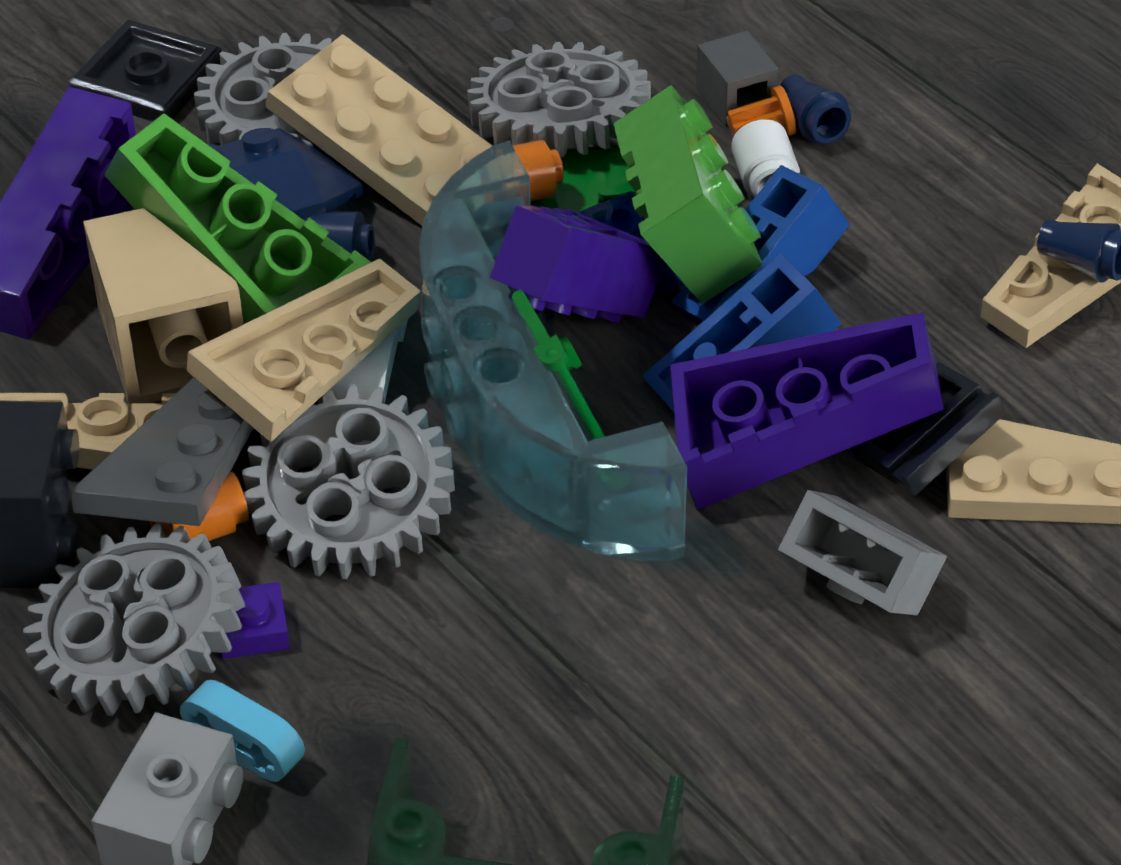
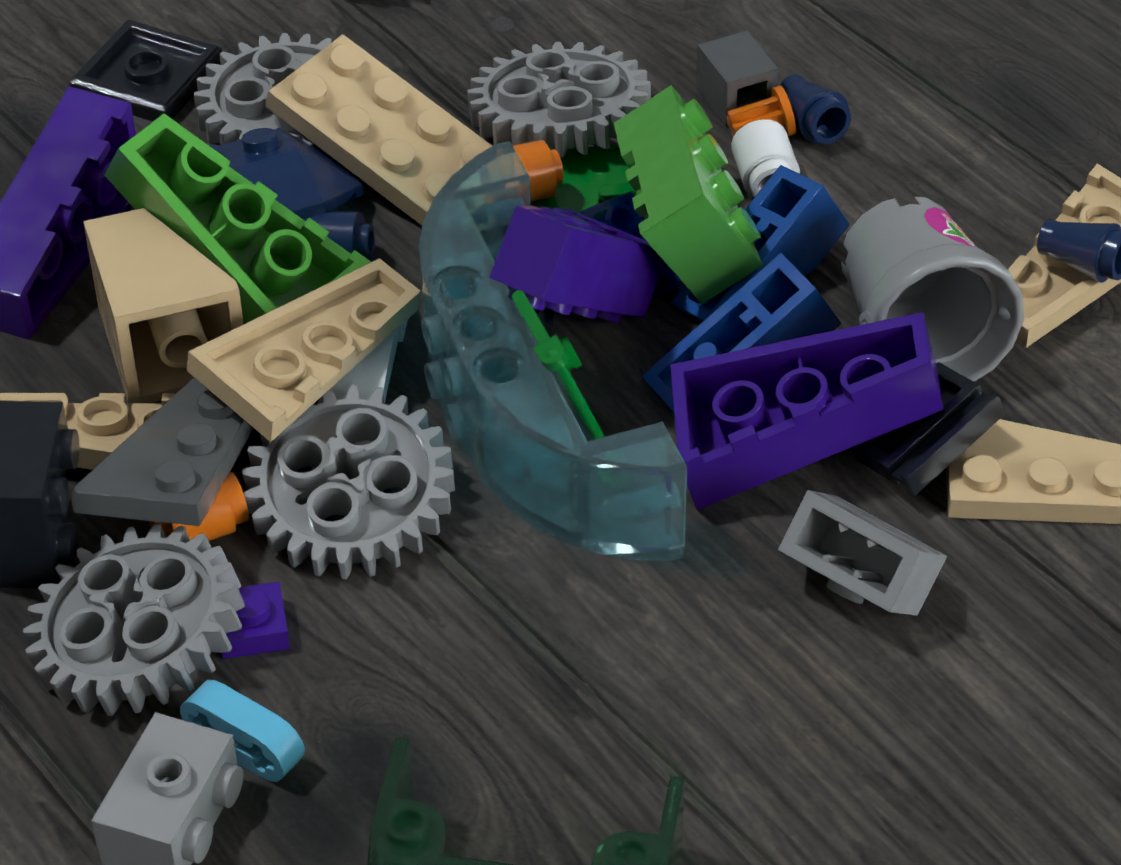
none -> light grey piece [841,196,1024,382]

